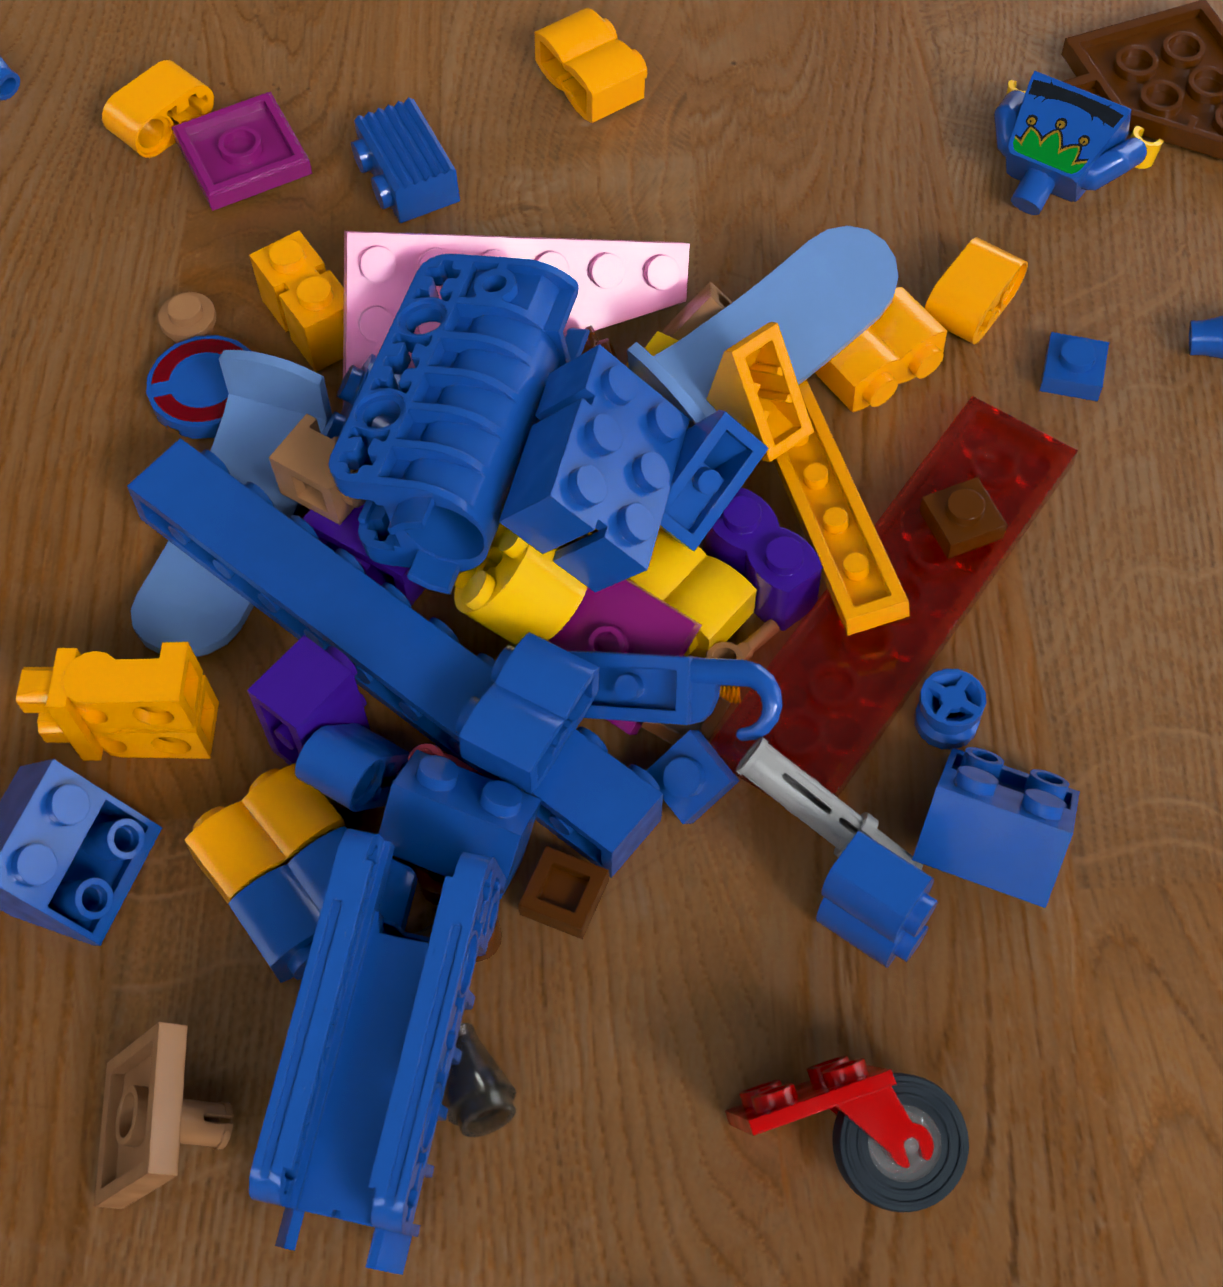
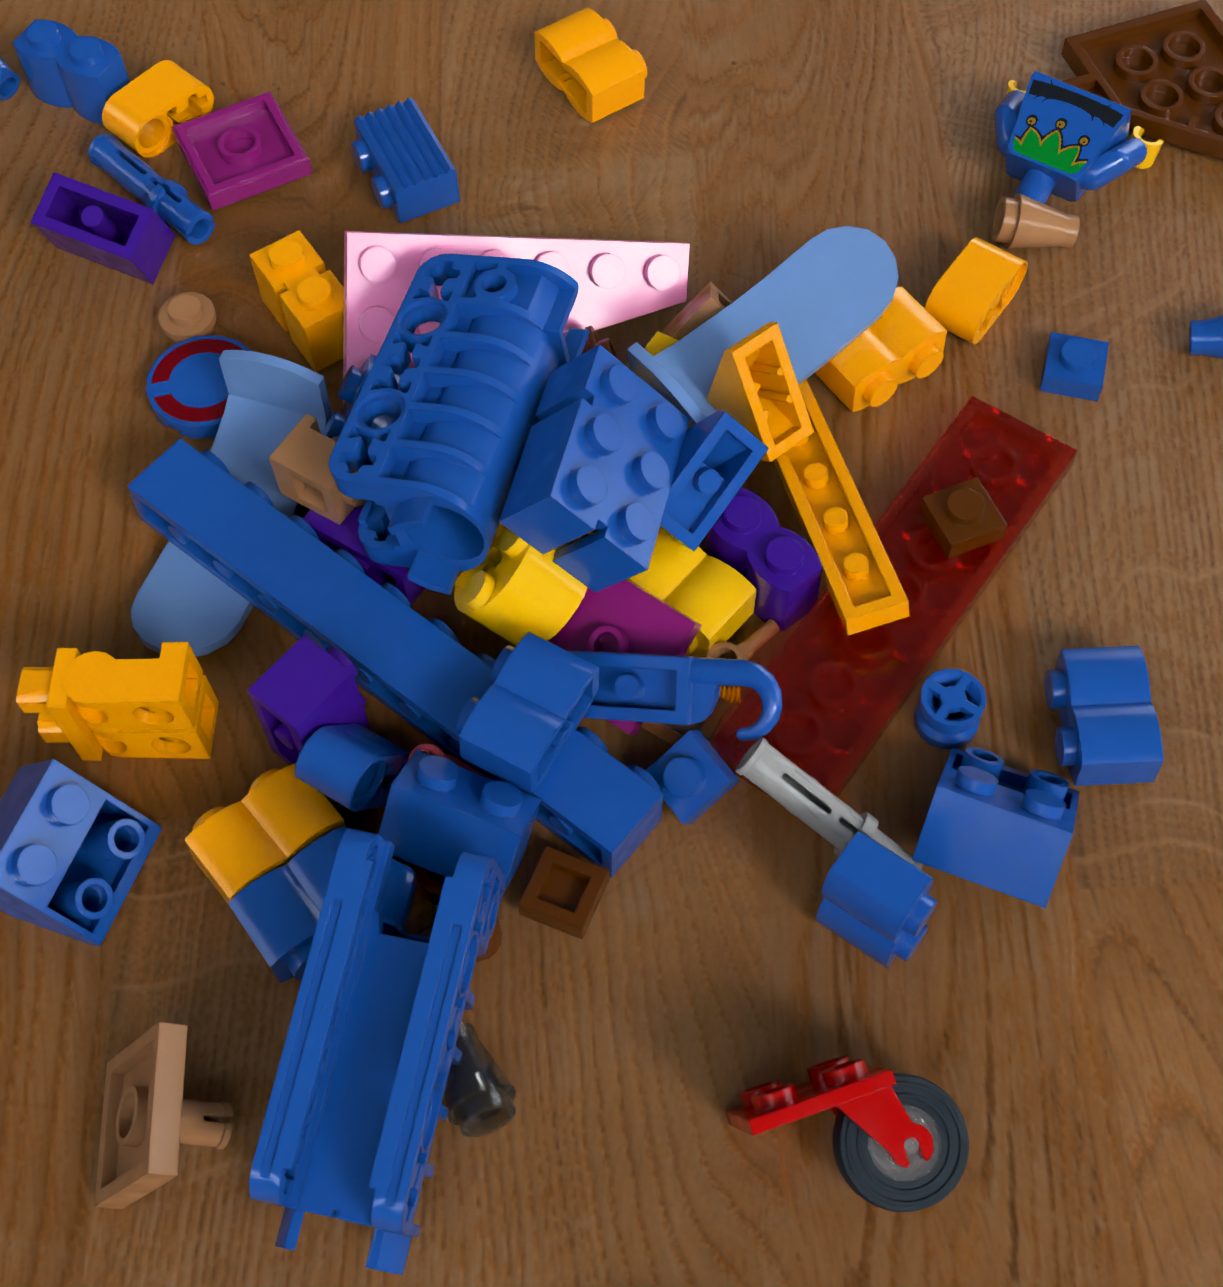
none -> blue brick [13,19,130,124]
none -> dark purple brick [31,172,176,284]
none -> blue pin [88,133,215,245]
none -> medium nougat cone [991,193,1080,249]
none -> blue brick [1045,645,1164,786]

